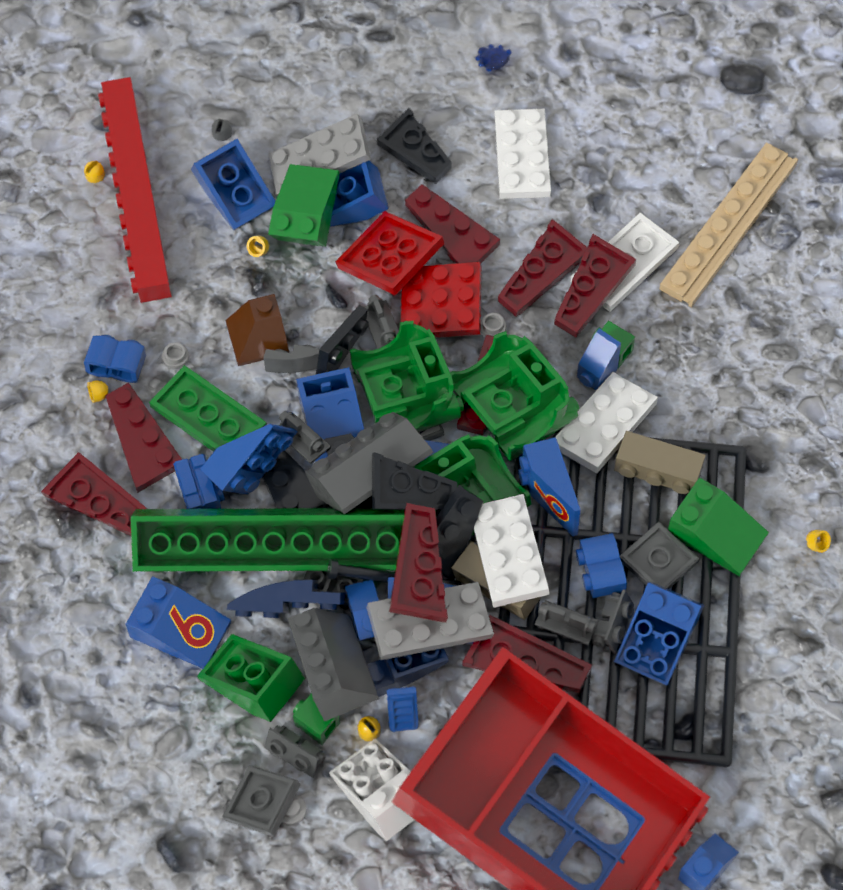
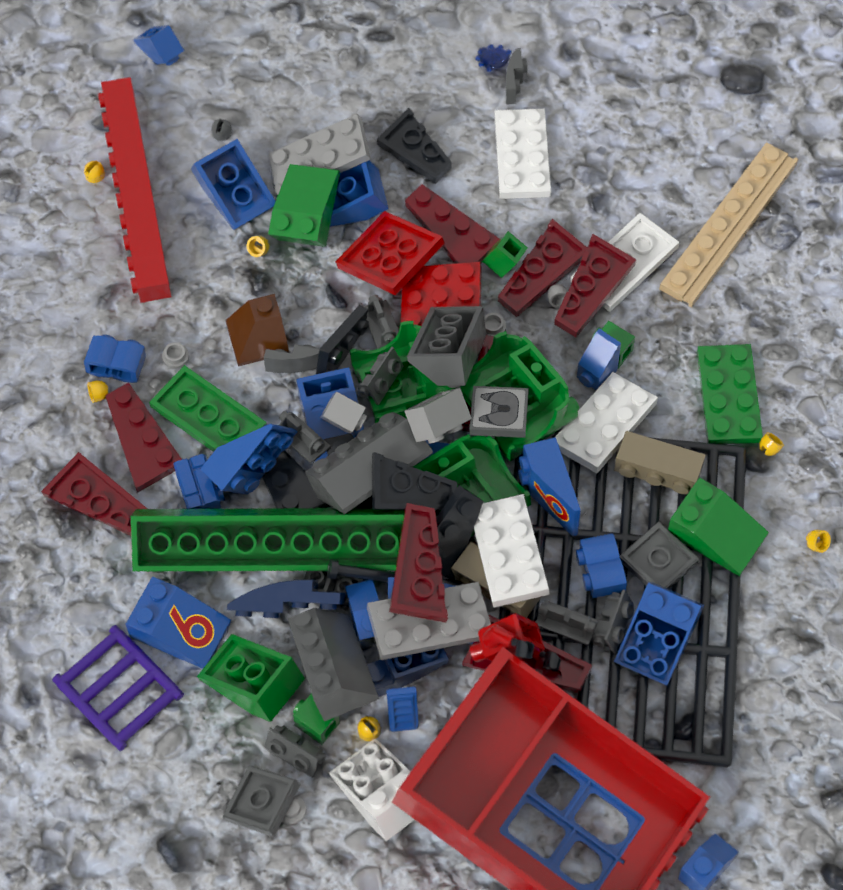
none -> dark purple bar [52,625,184,751]
none -> blue slope [133,25,185,66]
none -> light grey brick [320,392,367,434]
none -> dark grey hinge [358,347,404,405]
none -> light grey brick [405,388,472,444]
none -> dark grey slope [407,306,486,388]
none -> tile [470,386,528,438]
none -> red torso [470,613,561,672]
none -> green brick [482,231,528,278]
none -> dark grey slope [505,48,528,105]
none -> light grey hinge [548,284,568,307]
none -> green plate [697,344,763,444]
none -> yellow hinge [759,432,784,456]

